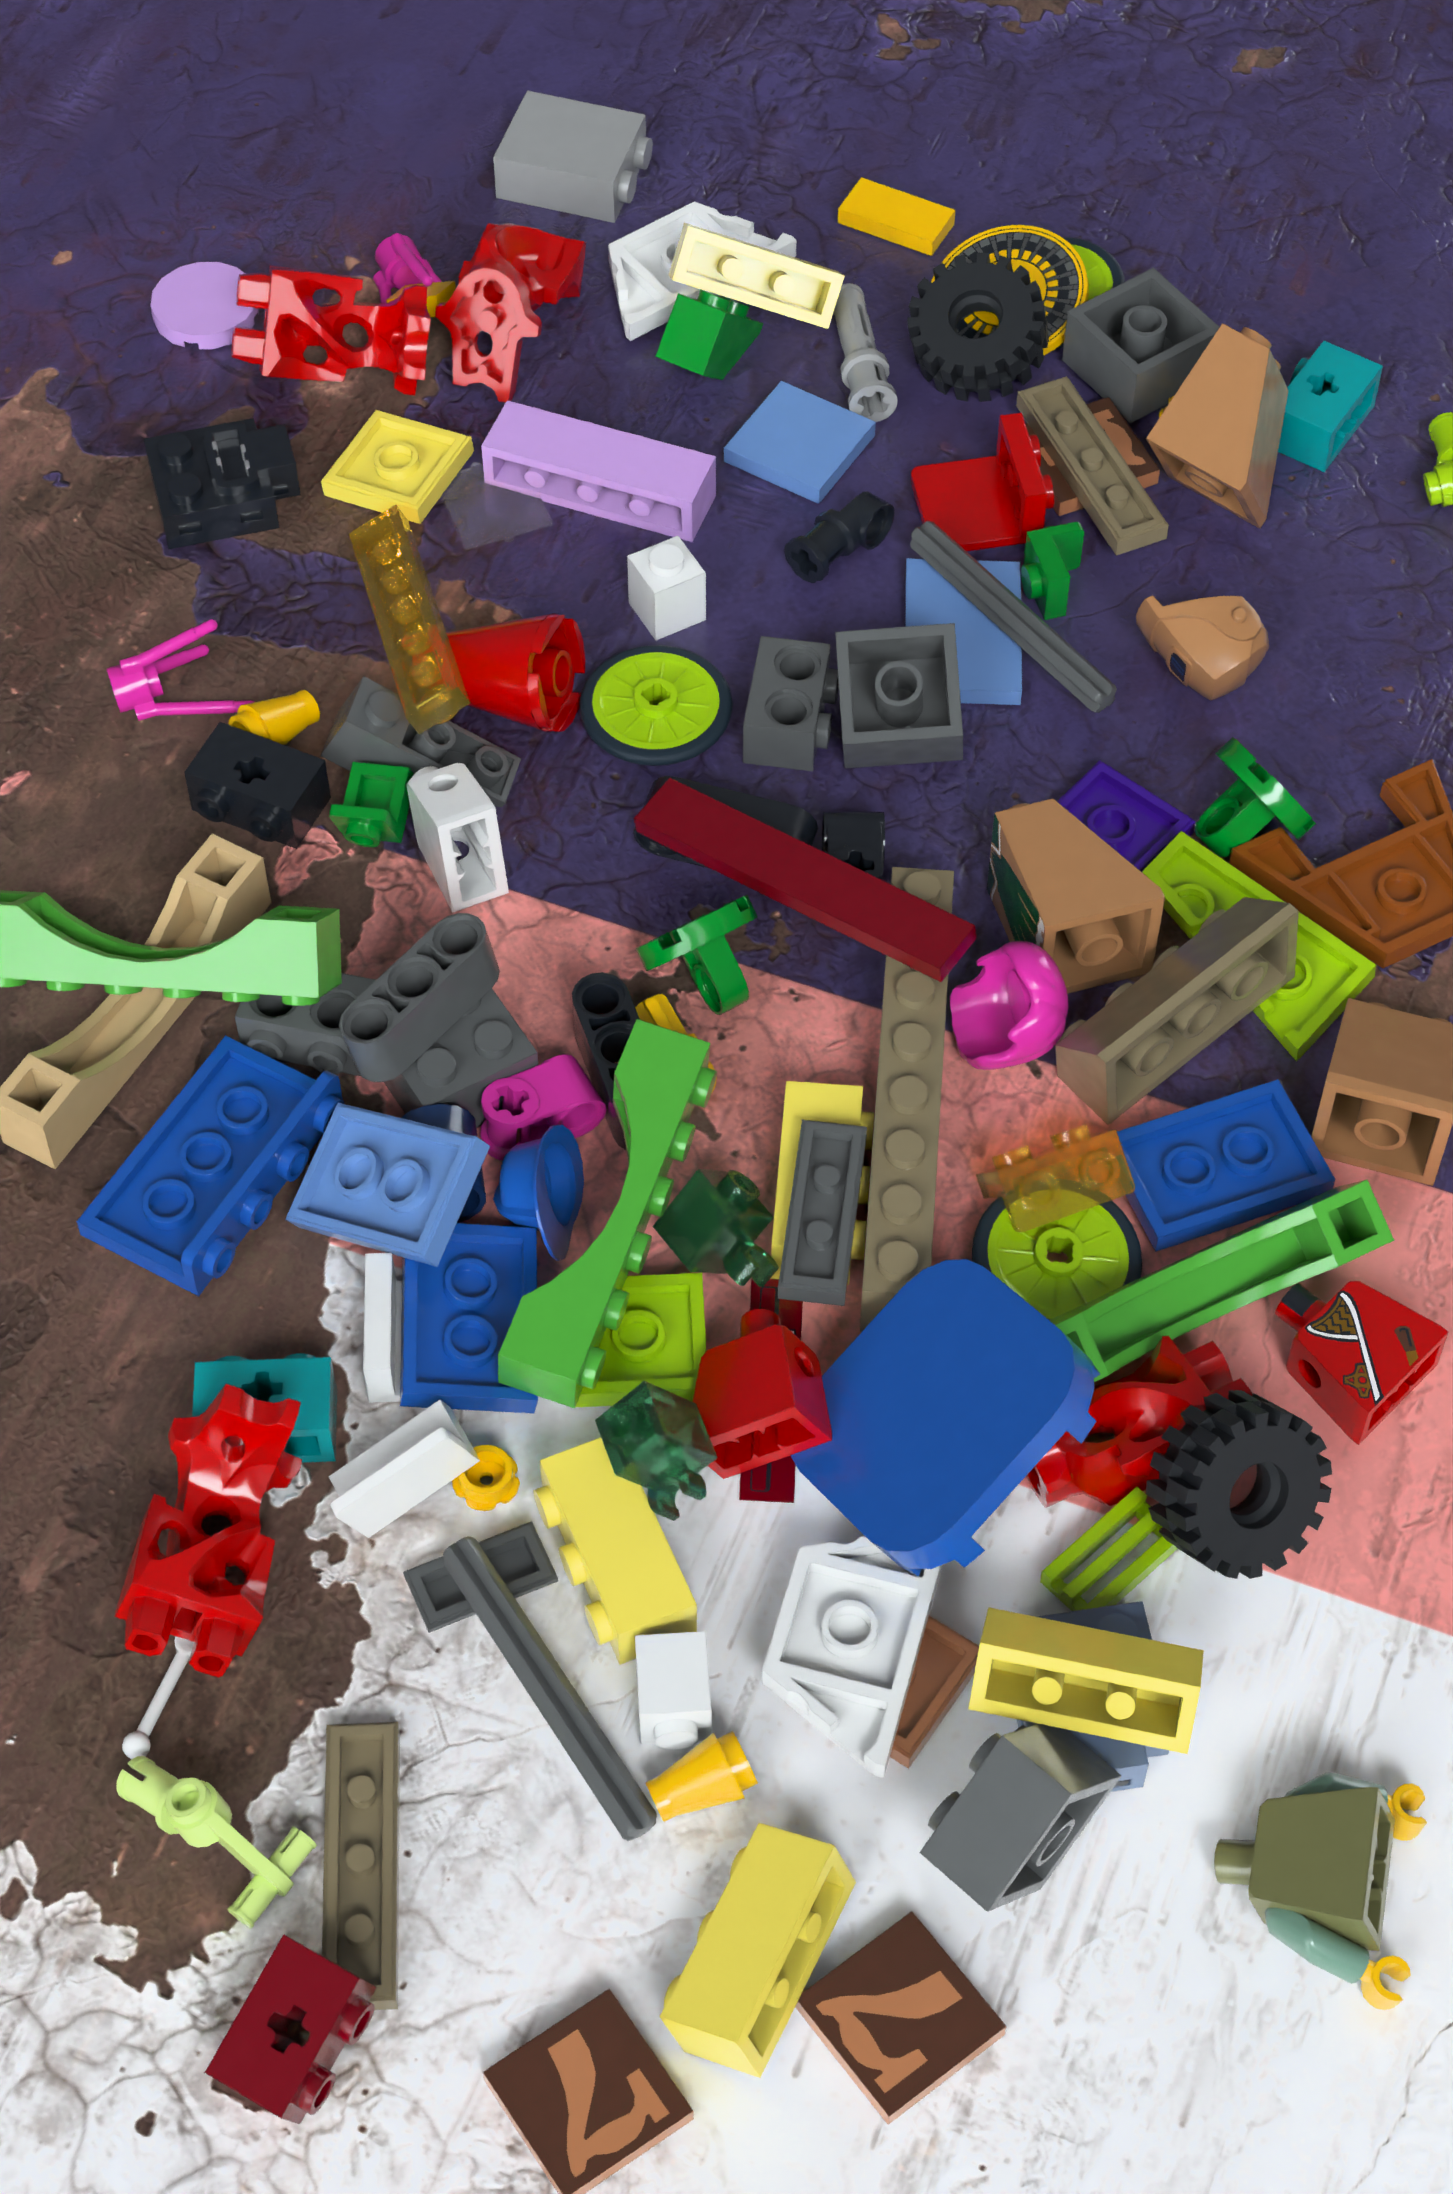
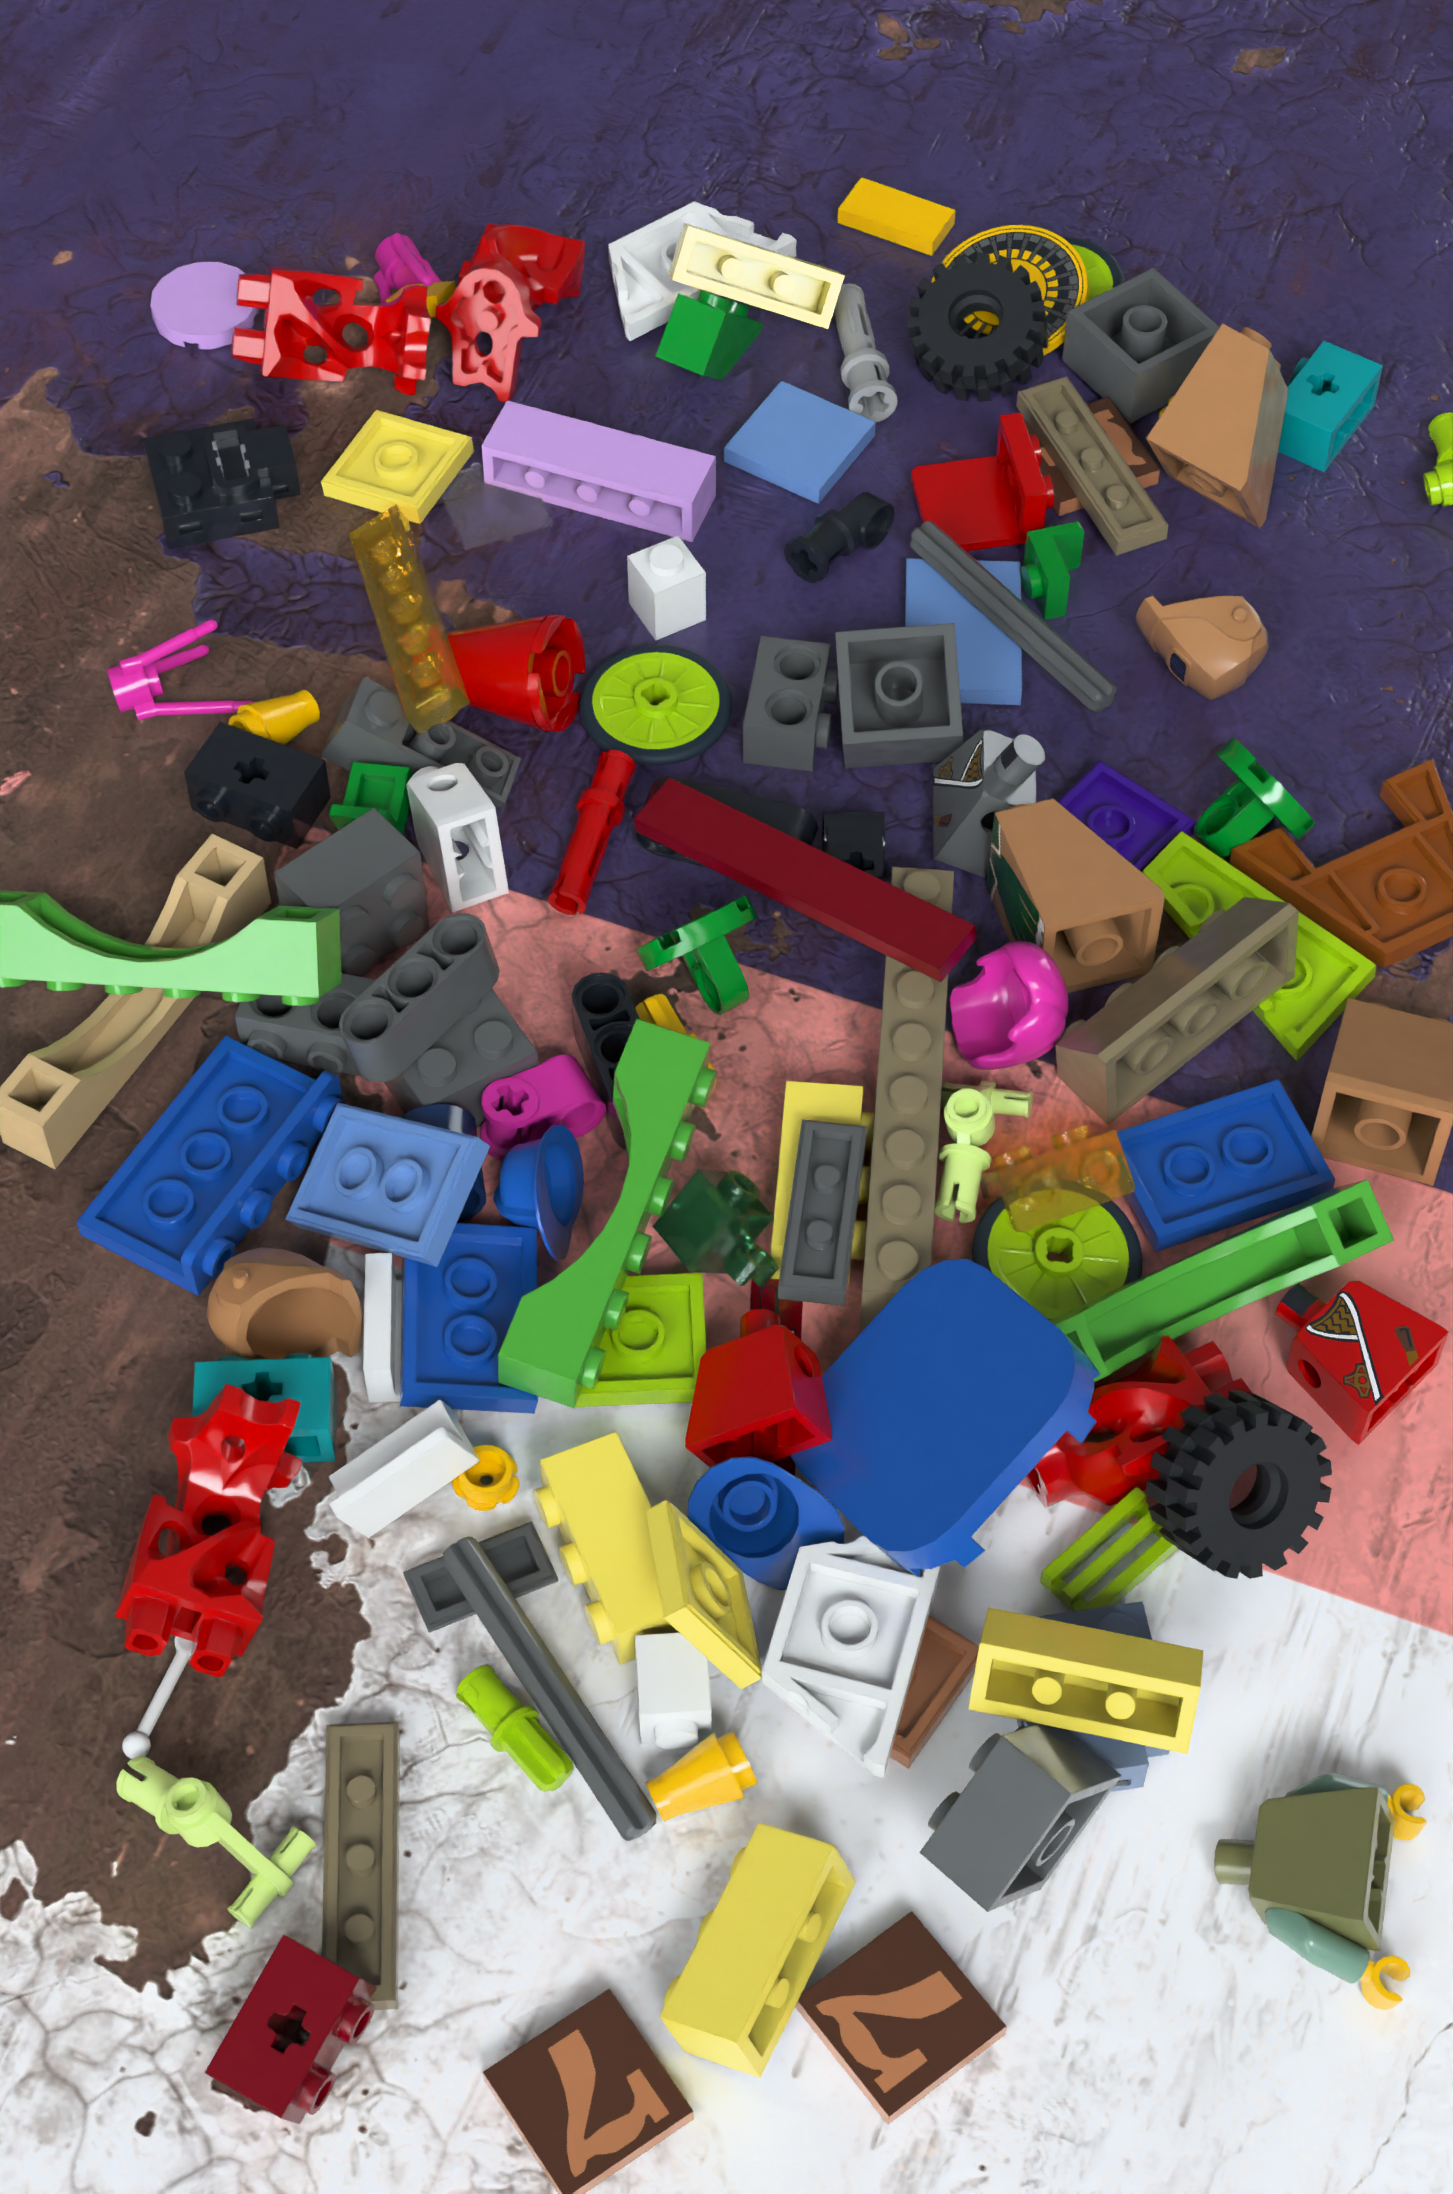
light grey brick [493,91,653,223] -> none
clear green brick [595,1381,718,1521] -> none
none -> medium nougat helmet [207,1247,363,1360]
none -> dark grey brick [274,808,429,977]
none -> lime axle [455,1664,574,1792]
none -> red pin [548,750,636,915]
none -> light yellow tile [645,1500,762,1689]
none -> blue piece [688,1456,844,1590]
none -> dark grey torso [933,729,1045,878]
none -> yellowish green pin [934,1080,1033,1223]

